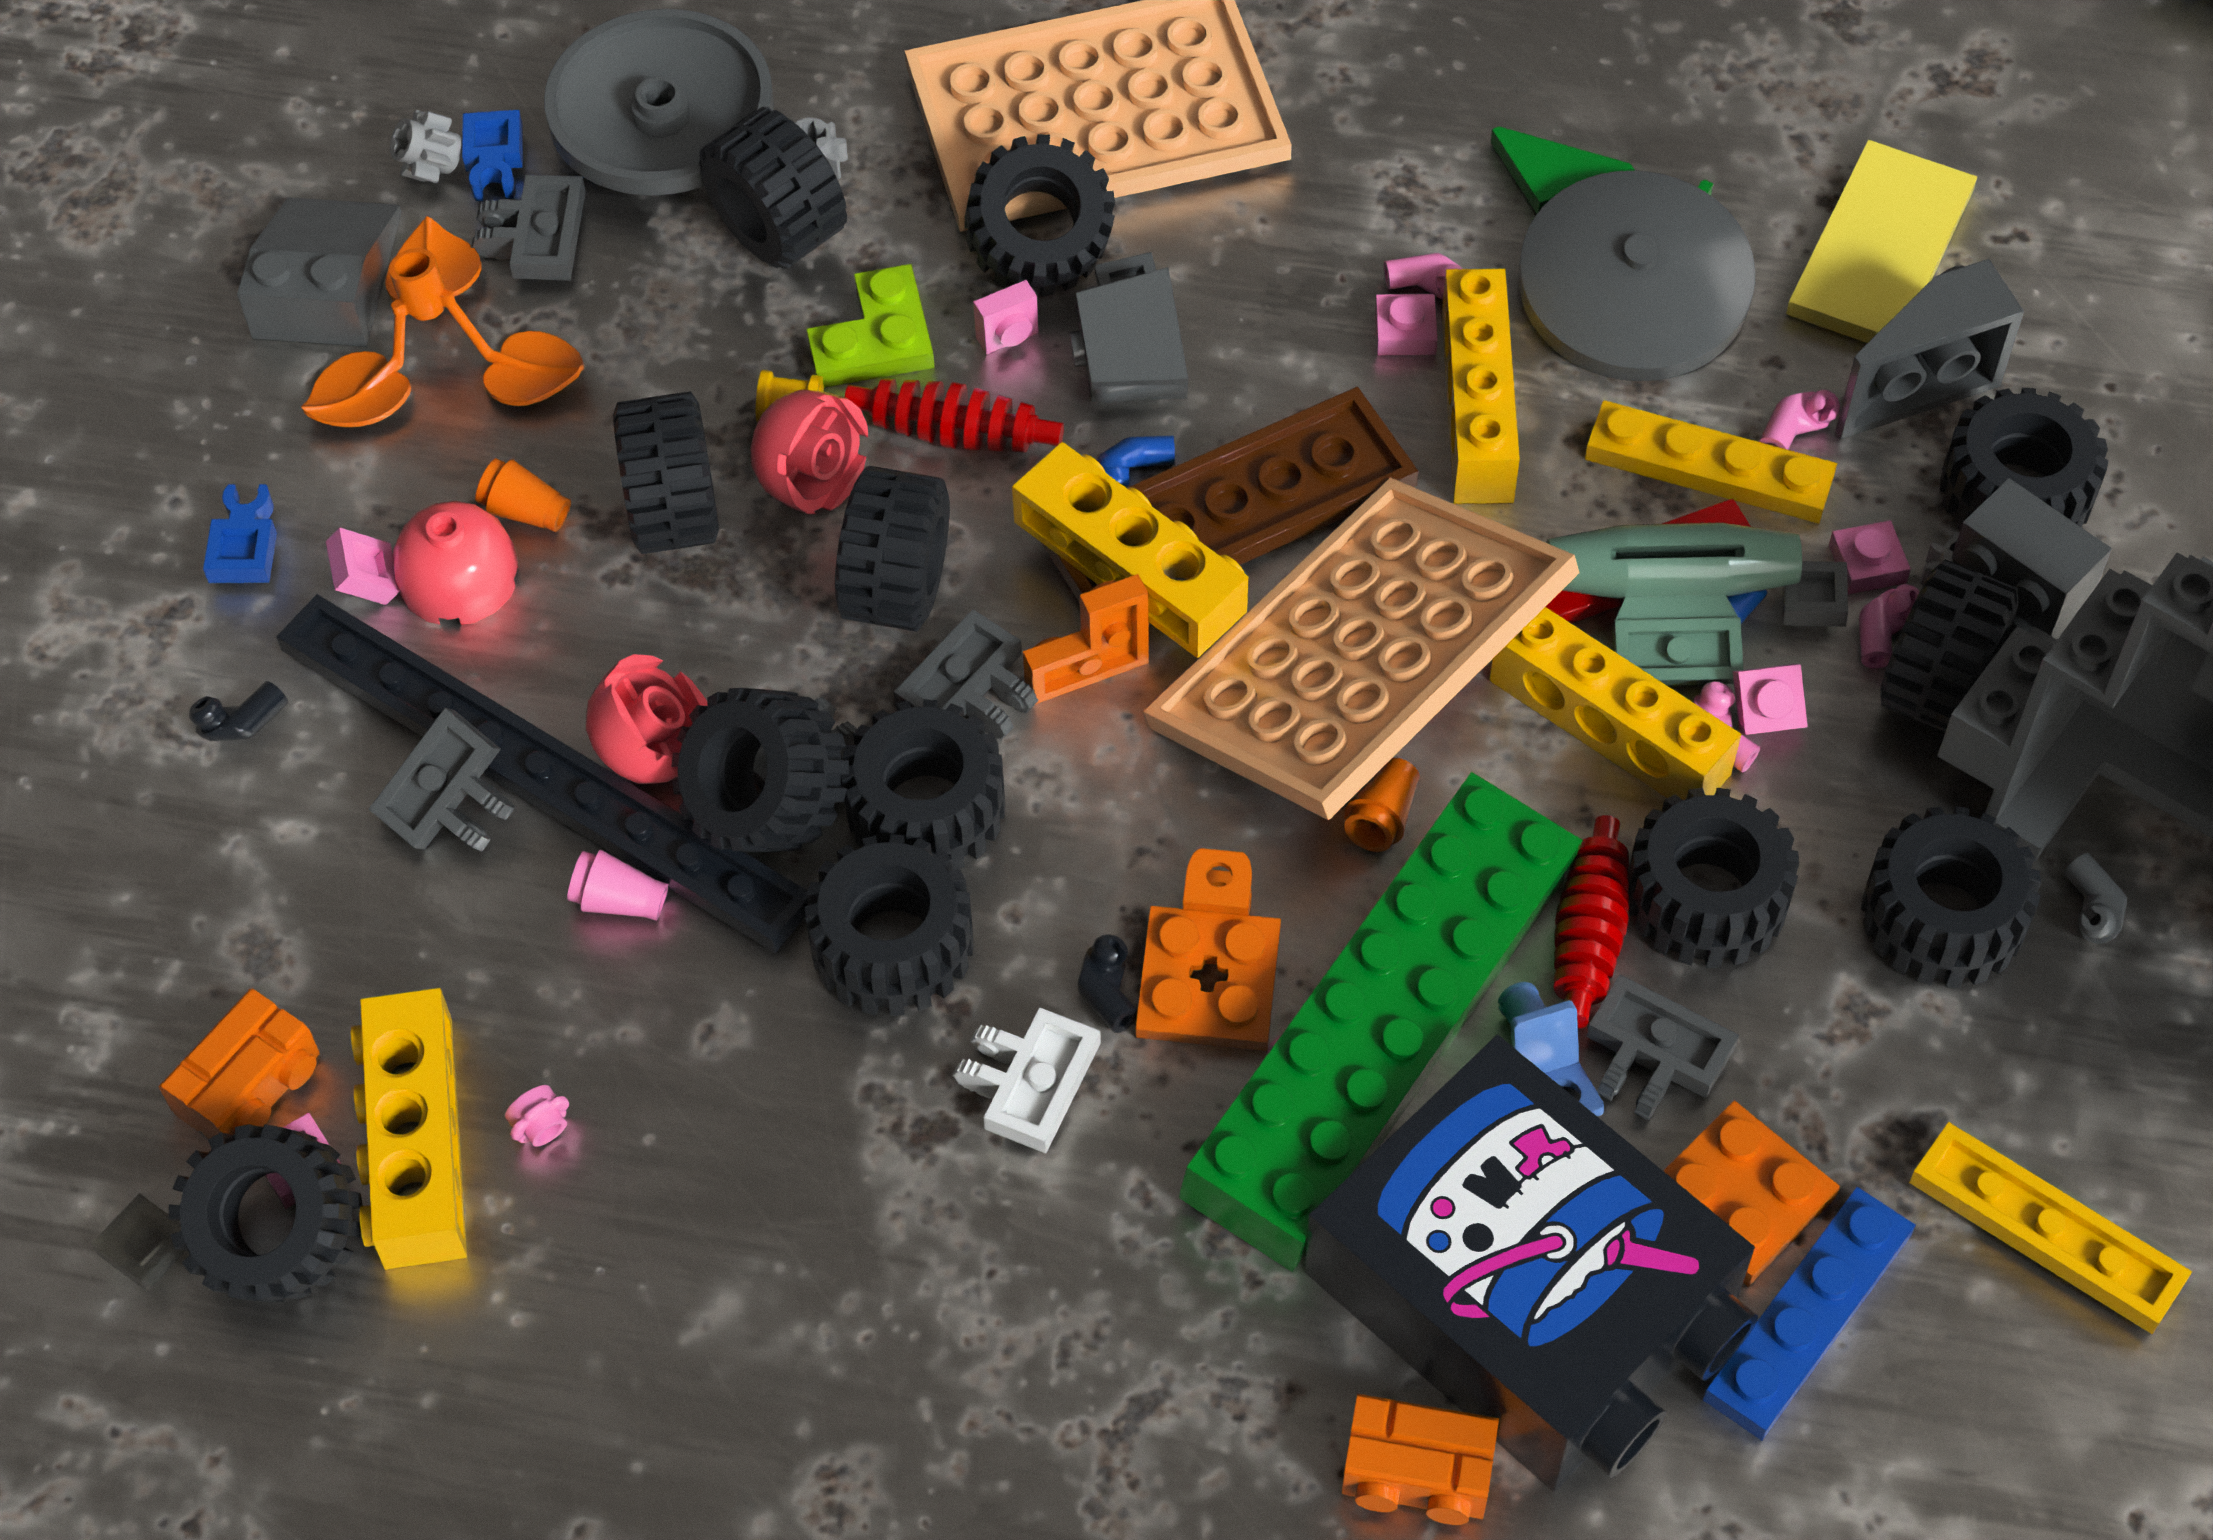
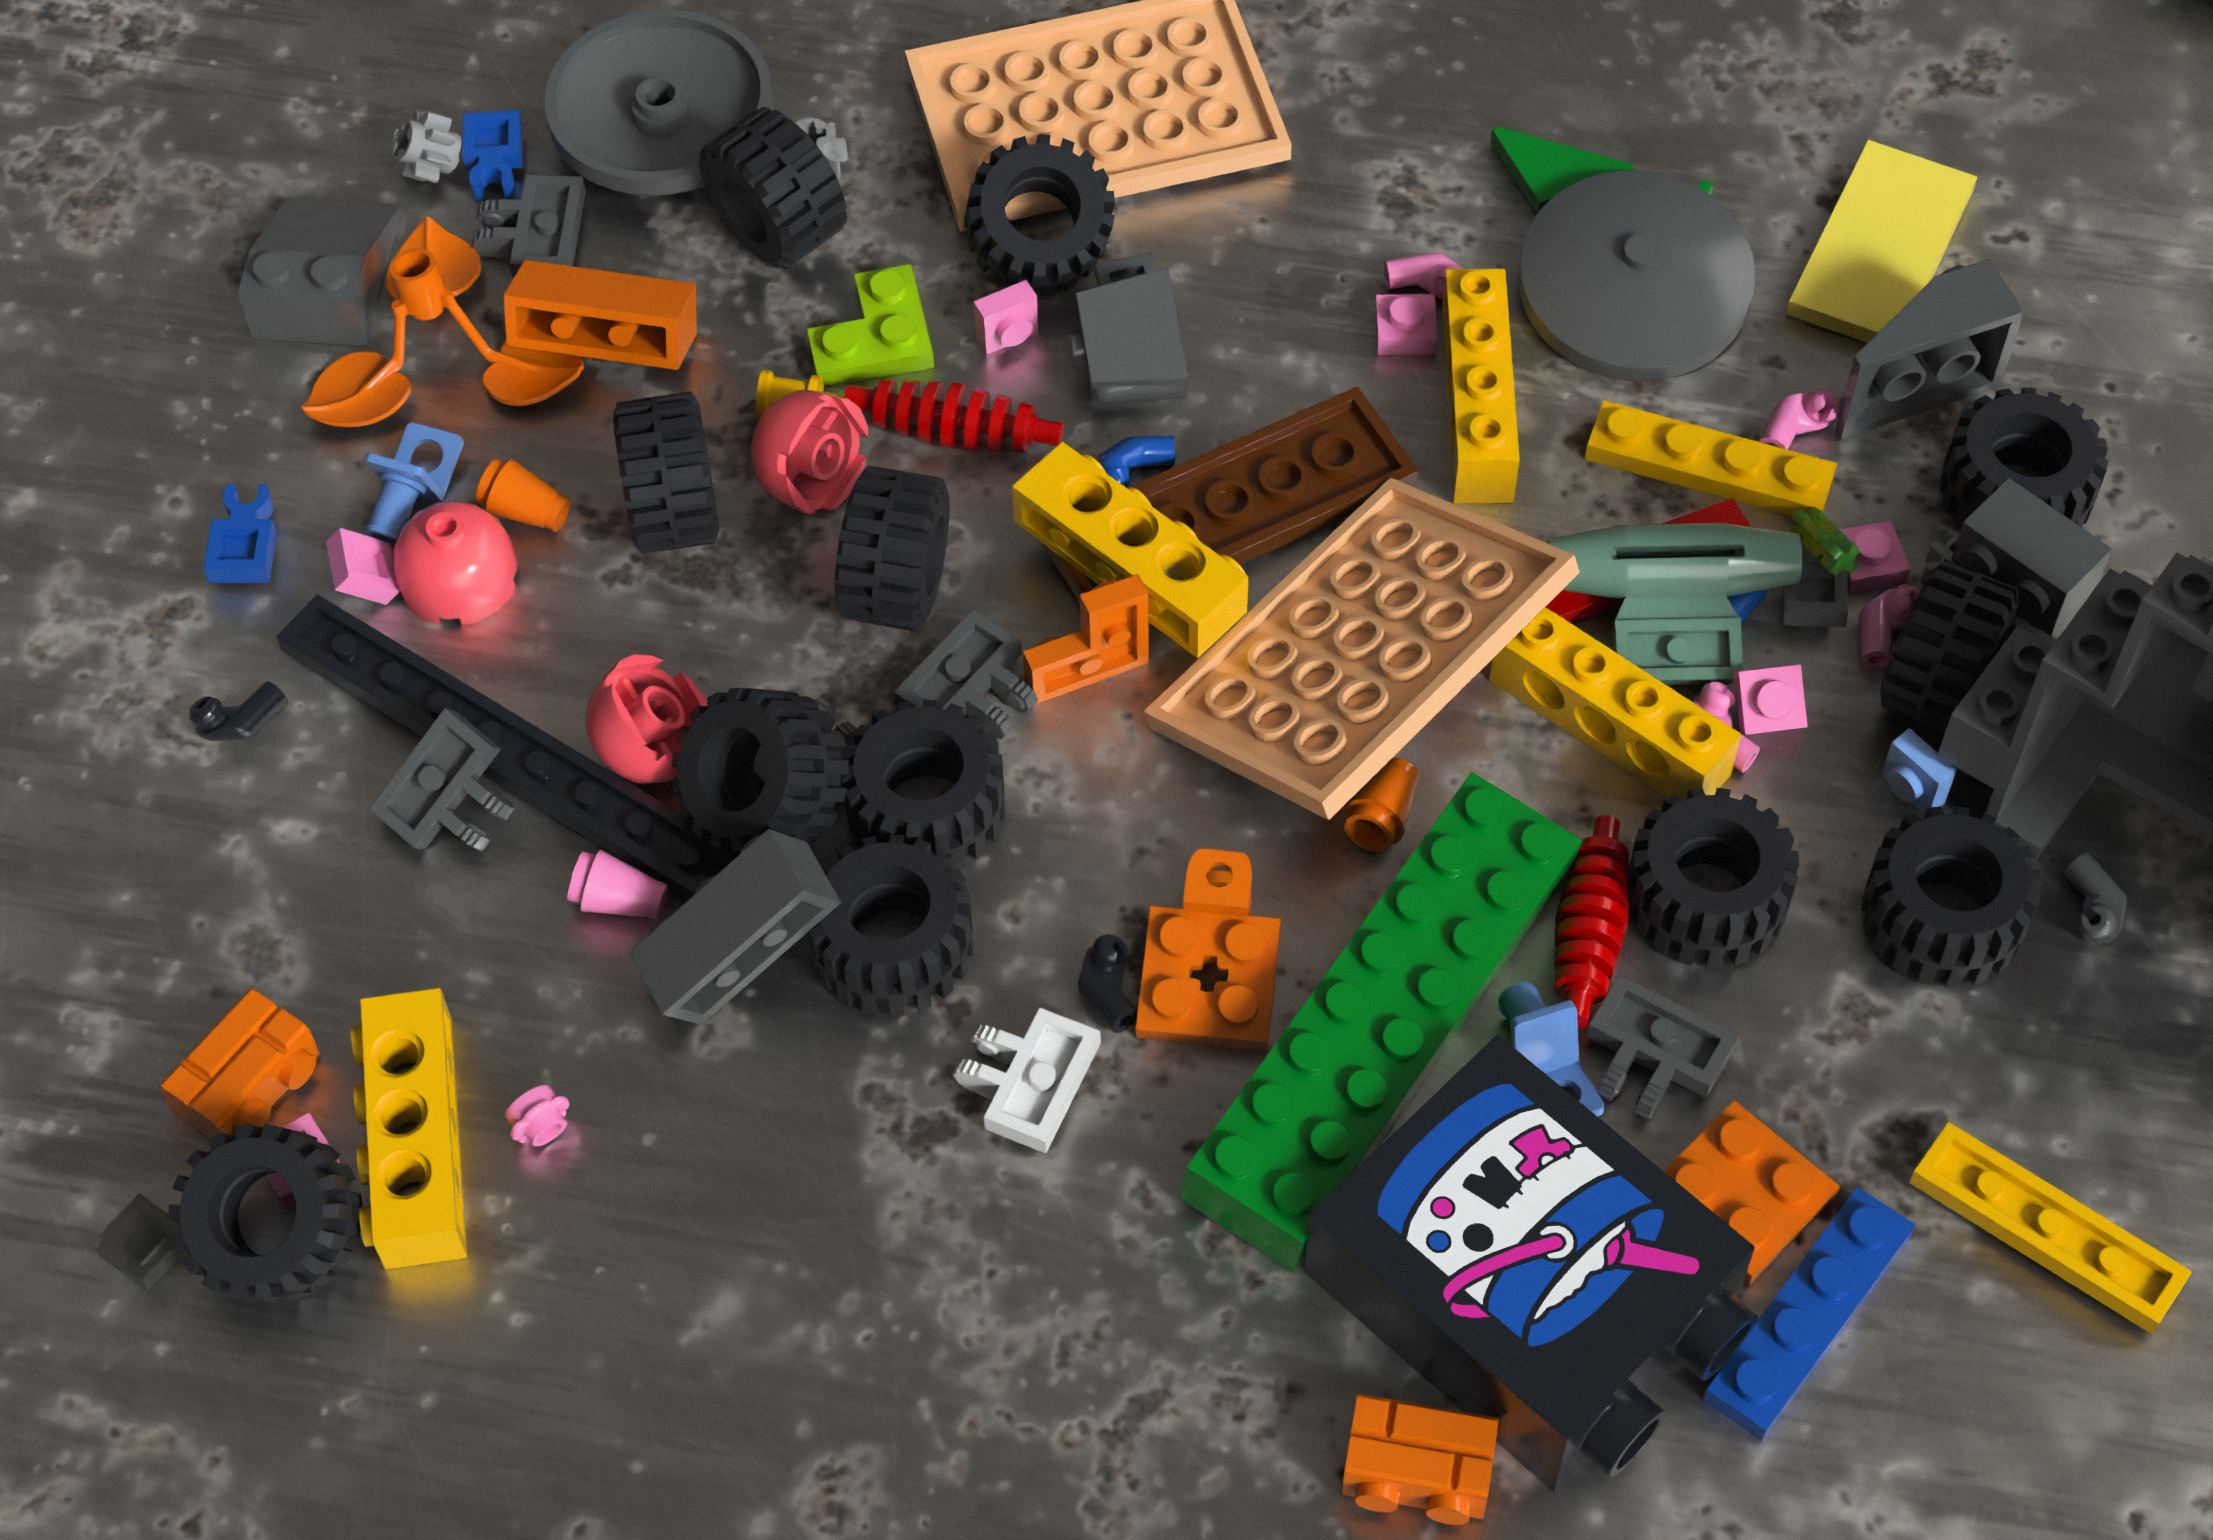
none -> medium blue bracket [364,423,464,545]
none -> orange brick [503,260,697,370]
none -> dark grey brick [629,829,841,1025]
none -> bright green axle [1790,506,1859,576]
none -> light blue plate [1881,728,1957,815]

